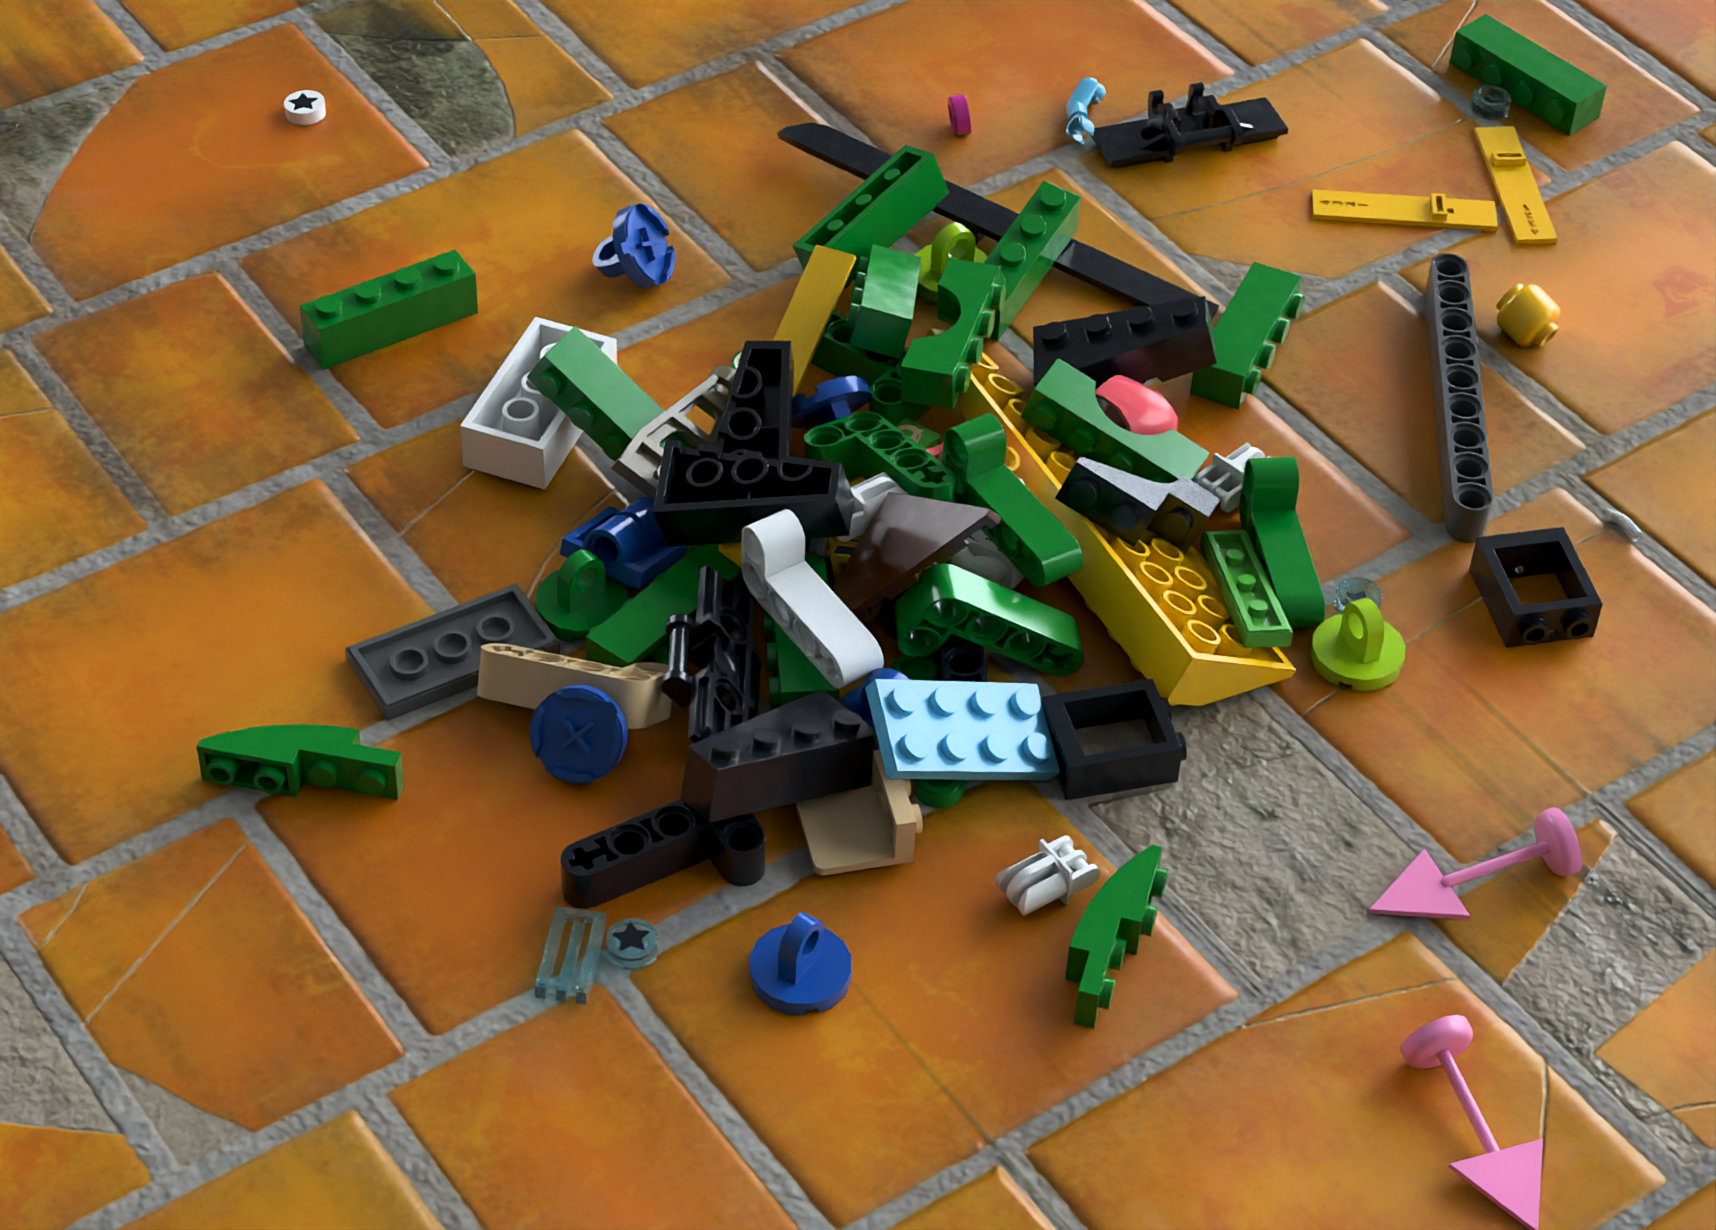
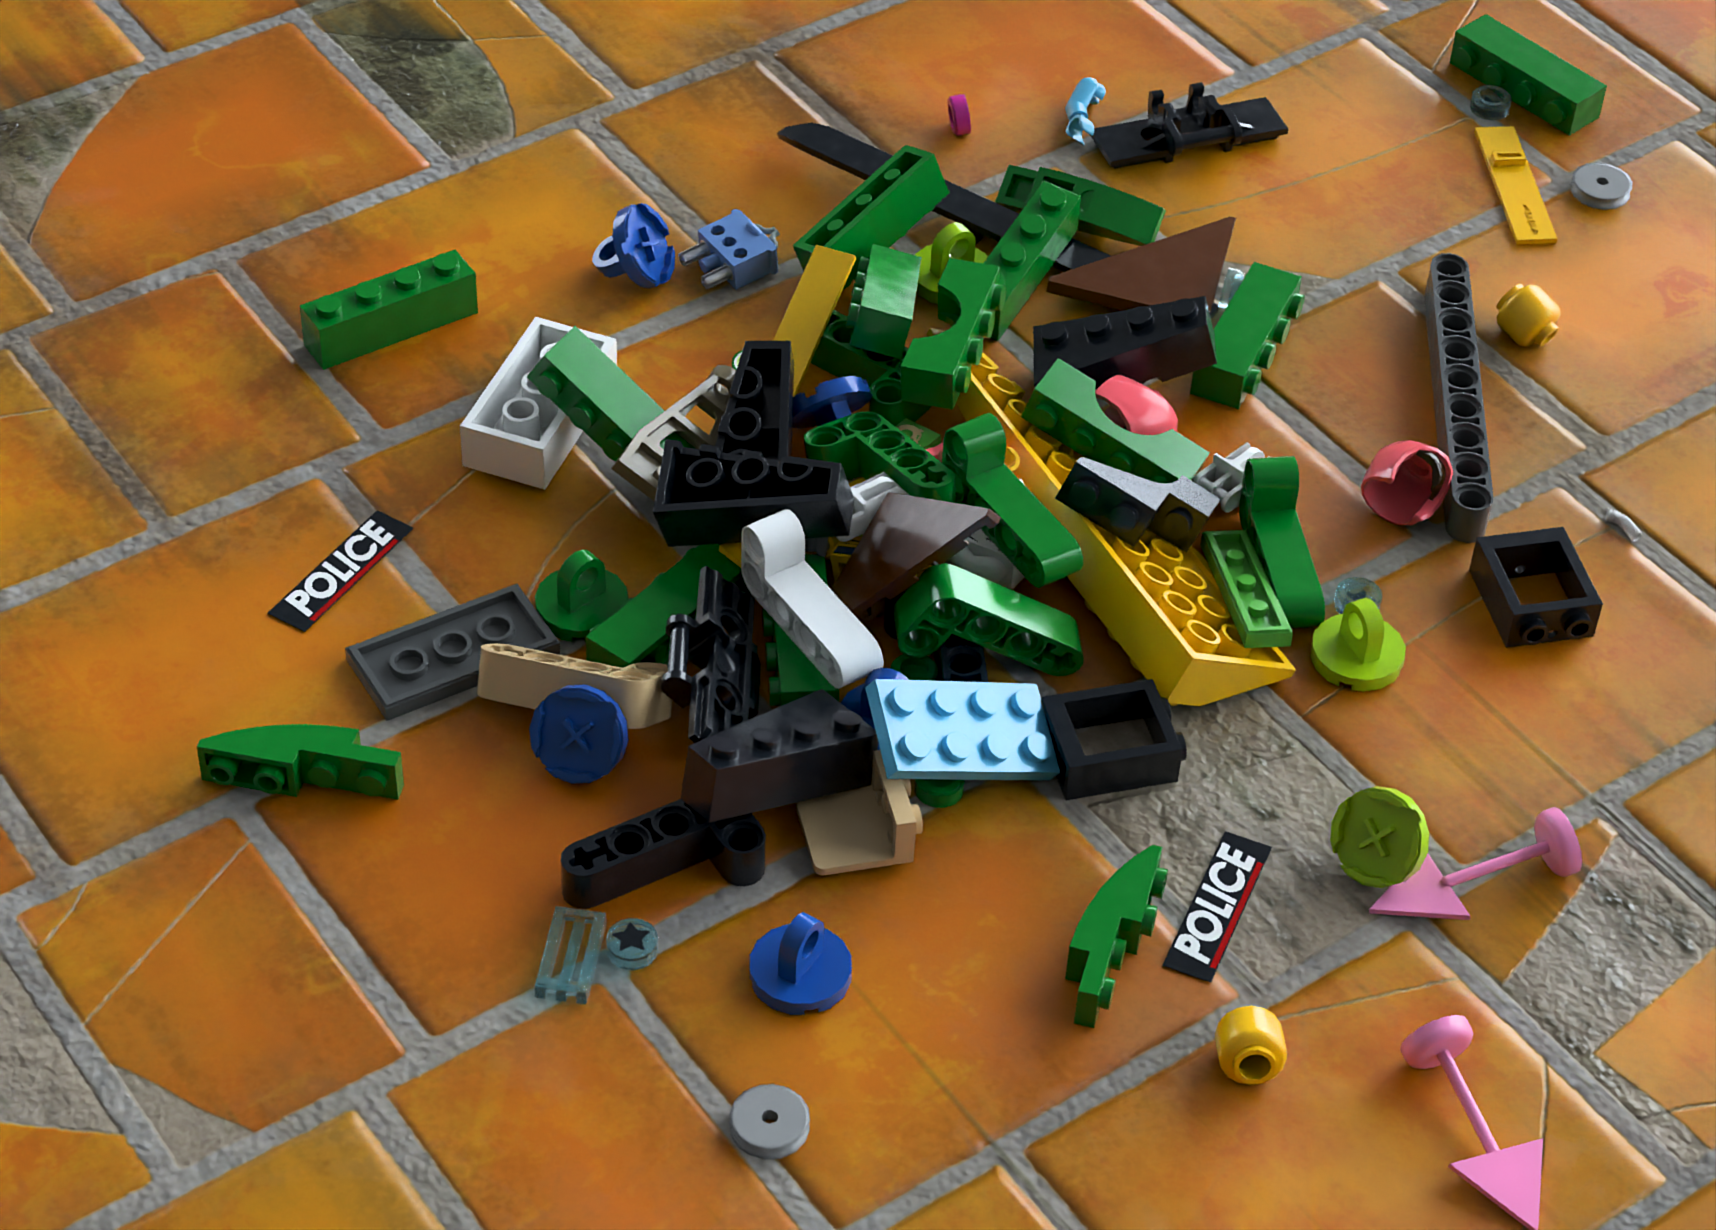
white tile [284,90,326,125] -> none
blue plate [560,497,688,589] -> none
white arm [994,836,1100,916] -> none
yellow piece [1311,189,1498,231] -> none
none -> sticker [268,510,414,632]
none -> medium blue piece [678,209,780,290]
none -> light grey piece [729,1084,810,1159]
none -> green slope [995,165,1166,246]
none -> reddish brown tile [1046,217,1236,313]
none -> sticker [1162,831,1272,983]
none -> yellow head [1215,1006,1287,1085]
none -> clear light blue tile [1218,266,1246,309]
none -> lime tile [1330,786,1429,888]
none -> coral piece [1361,440,1453,526]
none -> light grey piece [1570,163,1633,210]

